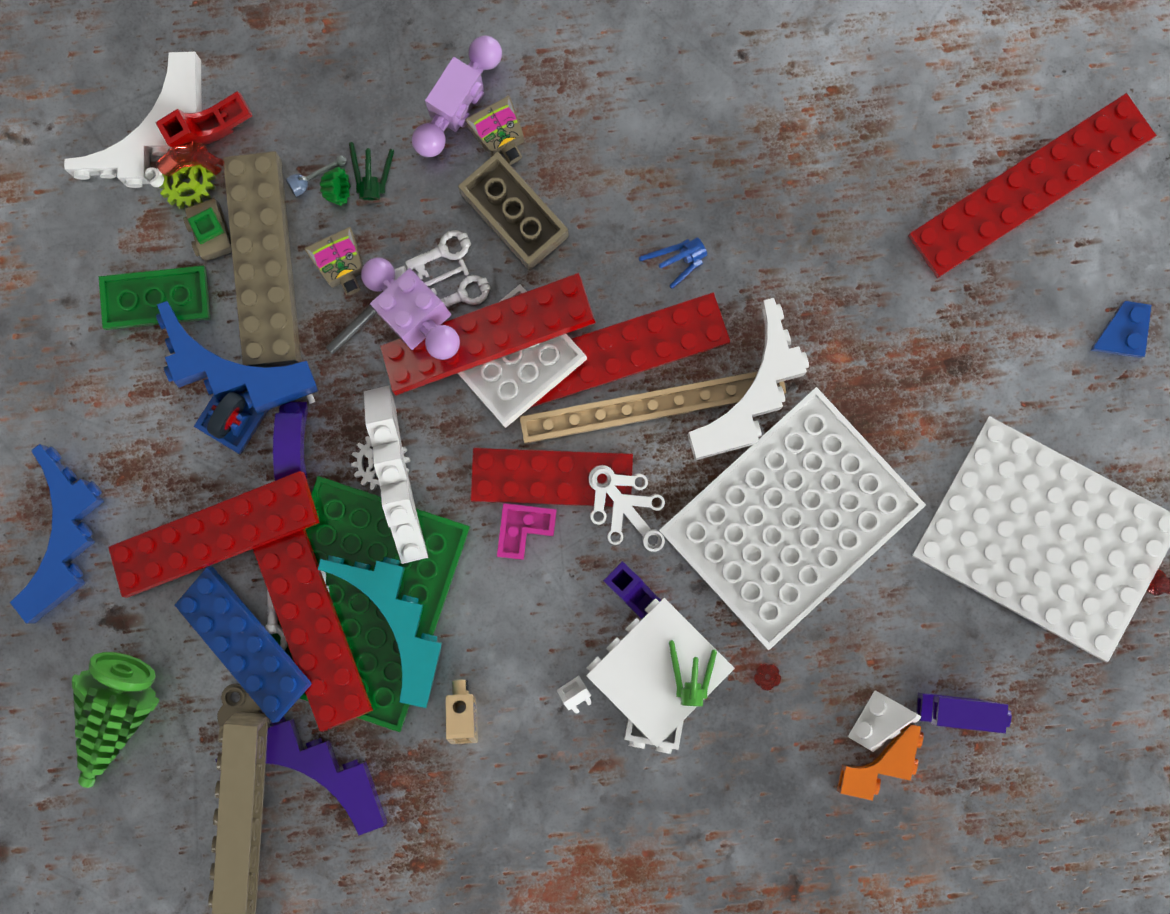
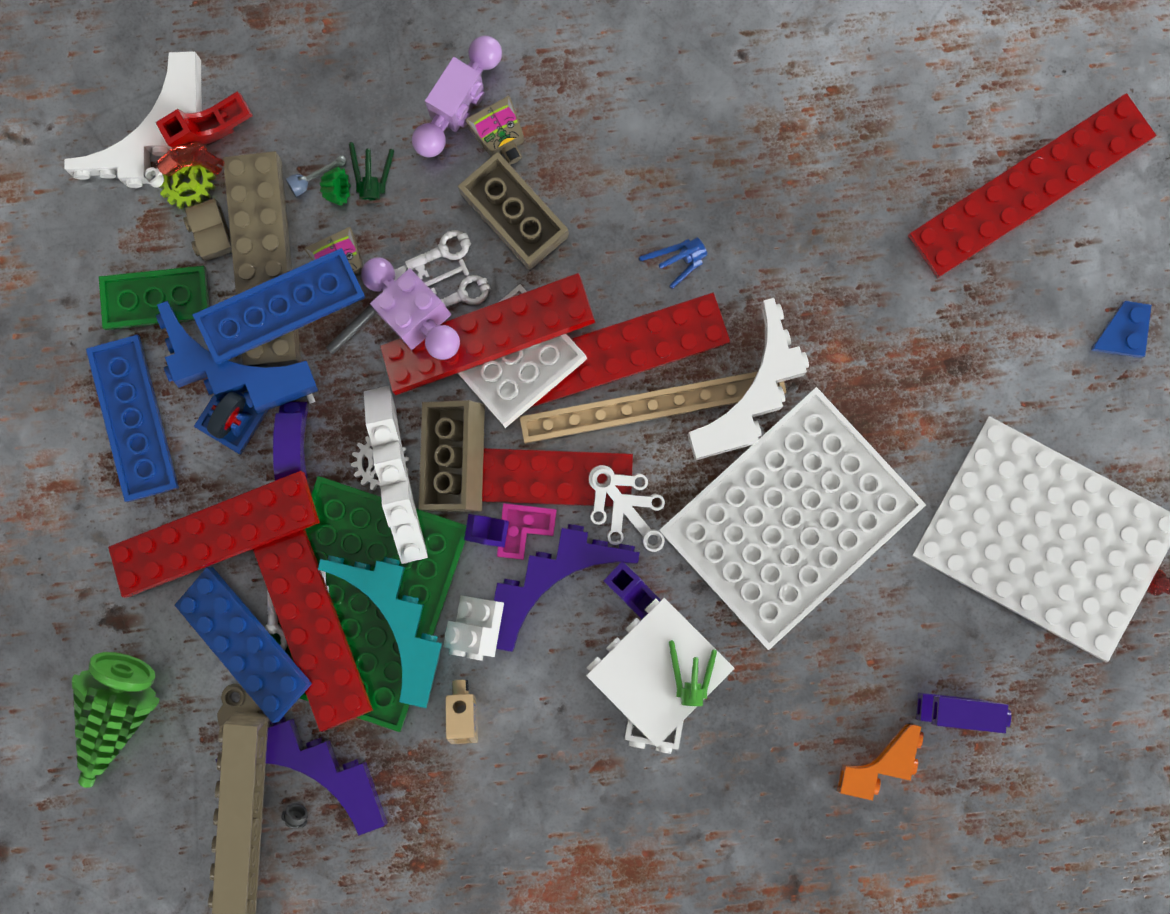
blue arch [10,444,104,624] -> none
green tile [187,207,224,244] -> none
white tile [556,676,591,713] -> none
clear red plate [754,664,781,691] -> none
white wing [848,690,921,752] -> none
none -> blue plate [86,335,179,503]
none -> blue plate [193,248,365,365]
none -> dark grey plate [281,803,308,829]
none -> dark tan brick [419,400,485,512]
none -> white plate [443,595,504,660]
none -> dark purple panel [464,514,509,547]
none -> dark purple arch [494,524,640,652]

